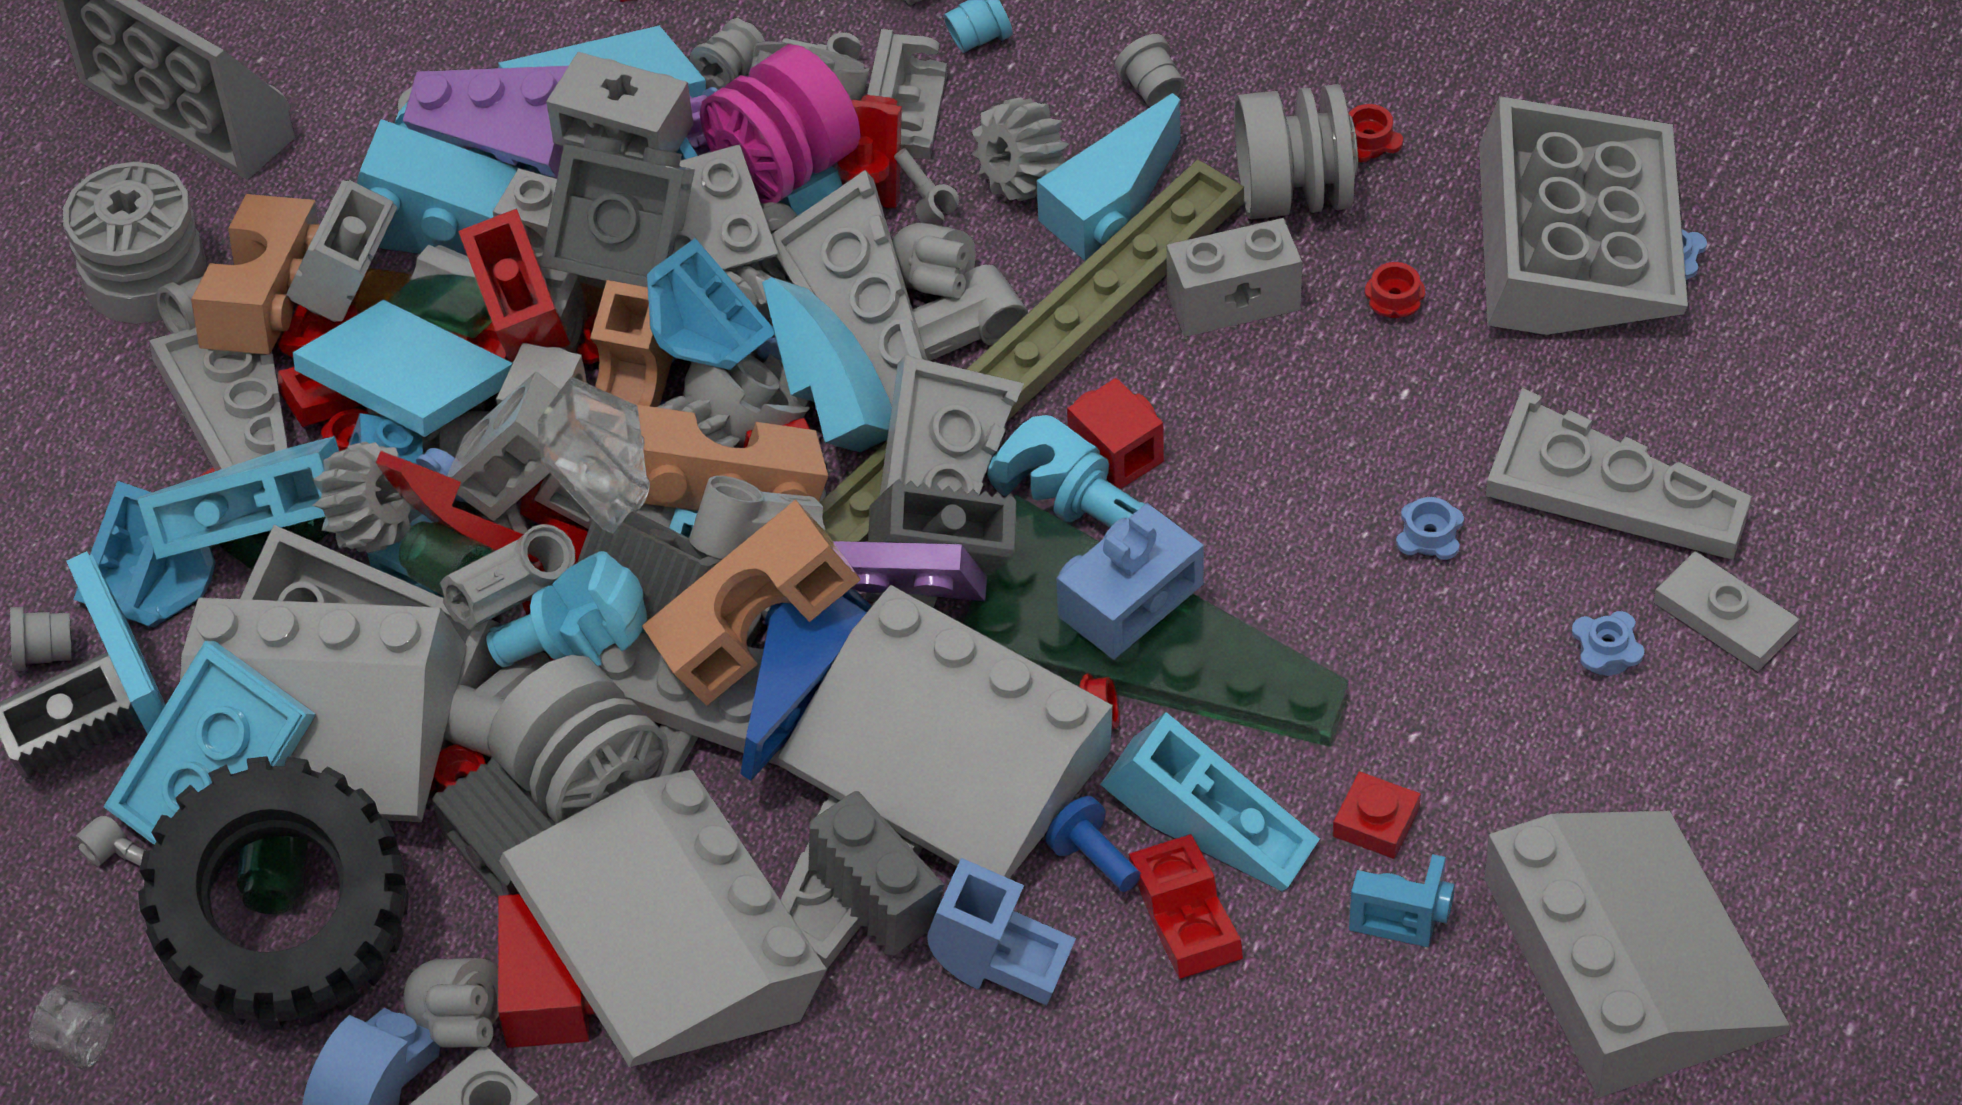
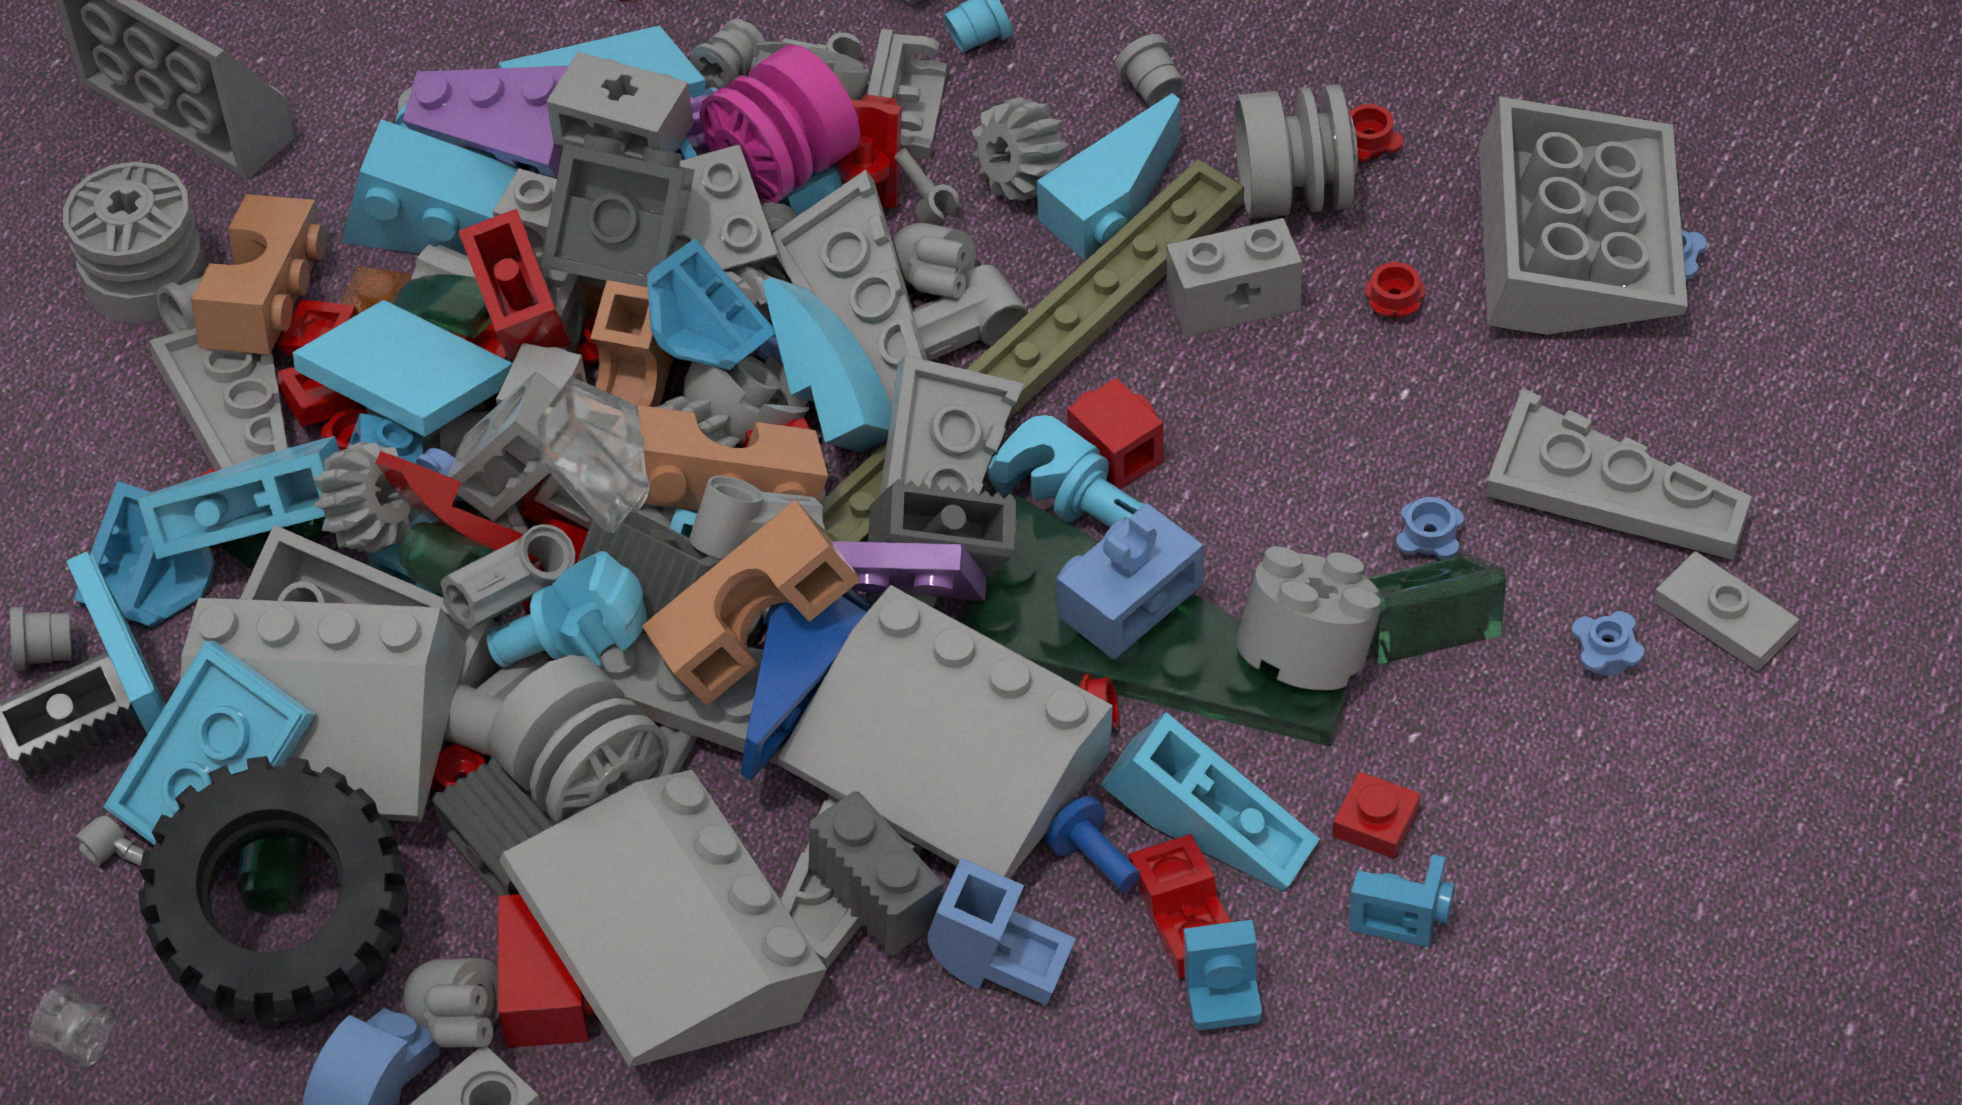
light grey brick [286,180,397,322] -> none
light grey slope [1484,811,1790,1098] -> none
none -> dark azure bracket [1184,920,1262,1030]
none -> light grey brick [1236,546,1383,690]
none -> clear green slope [1367,554,1507,665]

